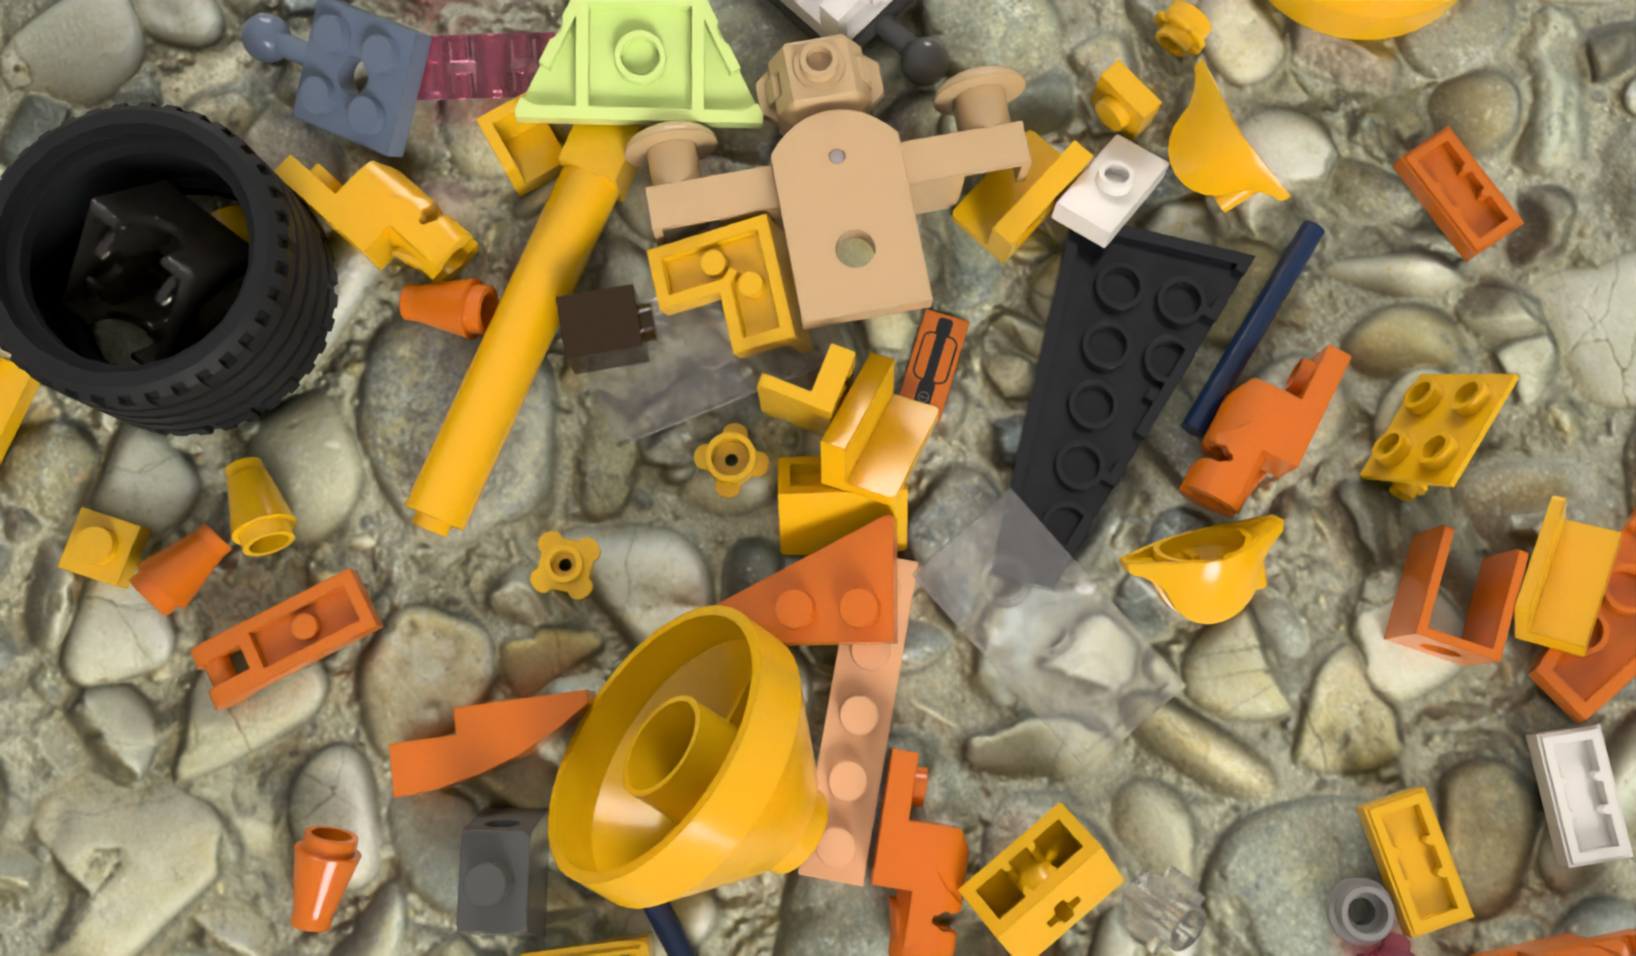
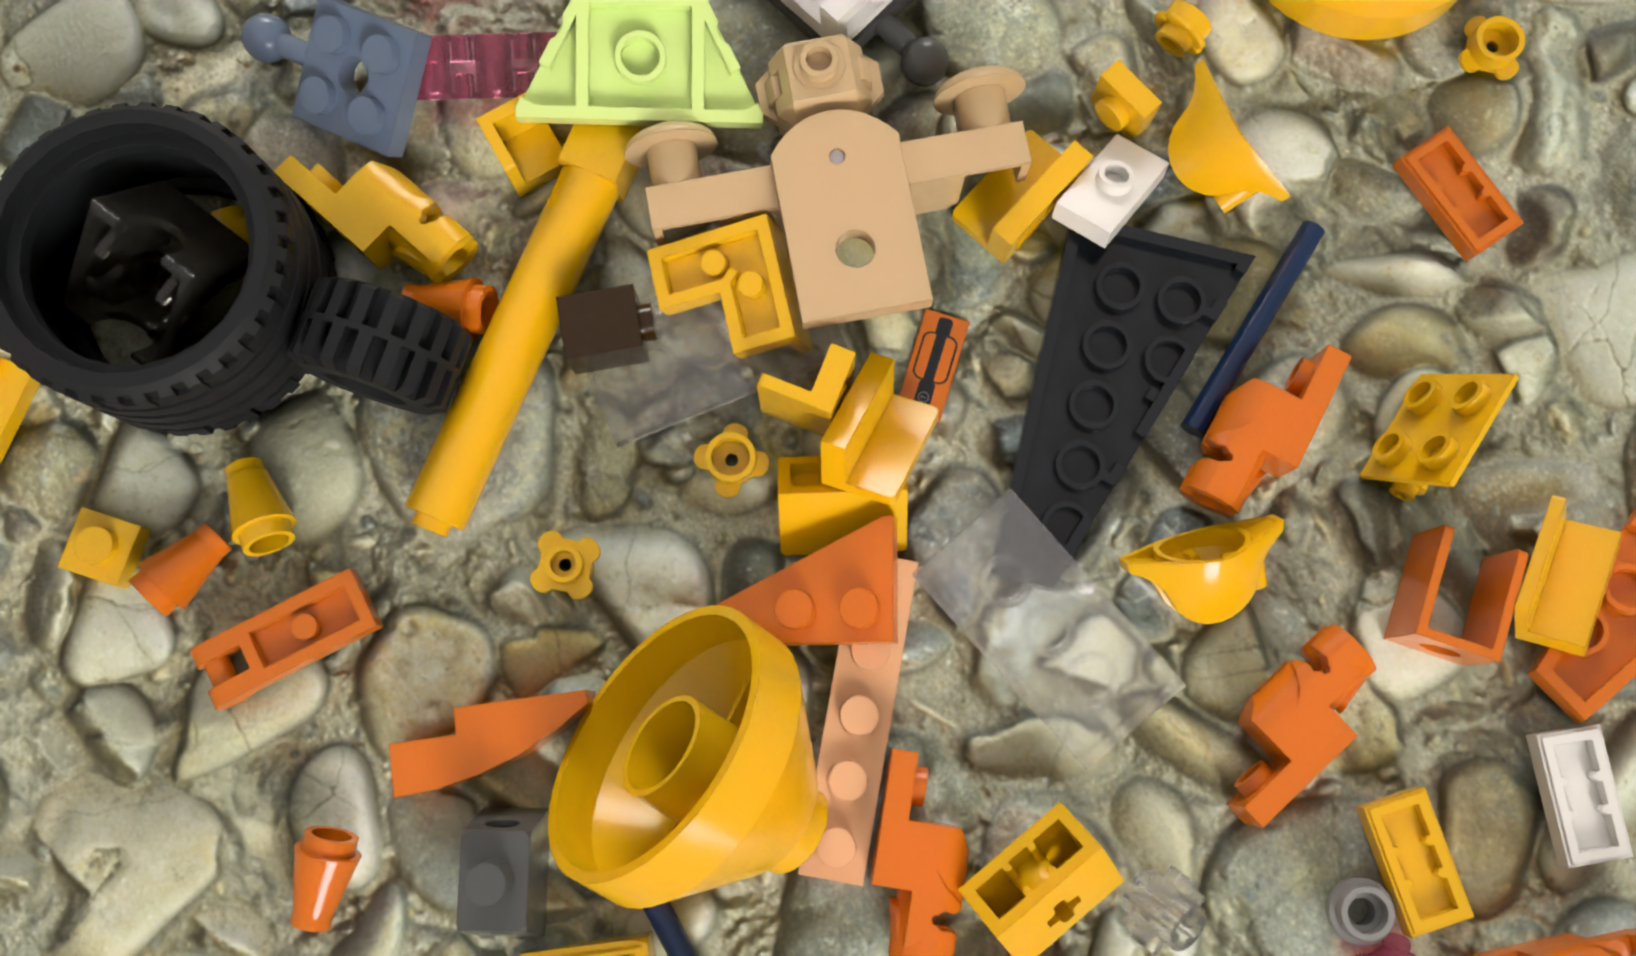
none -> black tyre [287,277,473,415]
none -> orange plate [1226,624,1376,828]
none -> yellow plate [1458,16,1525,81]

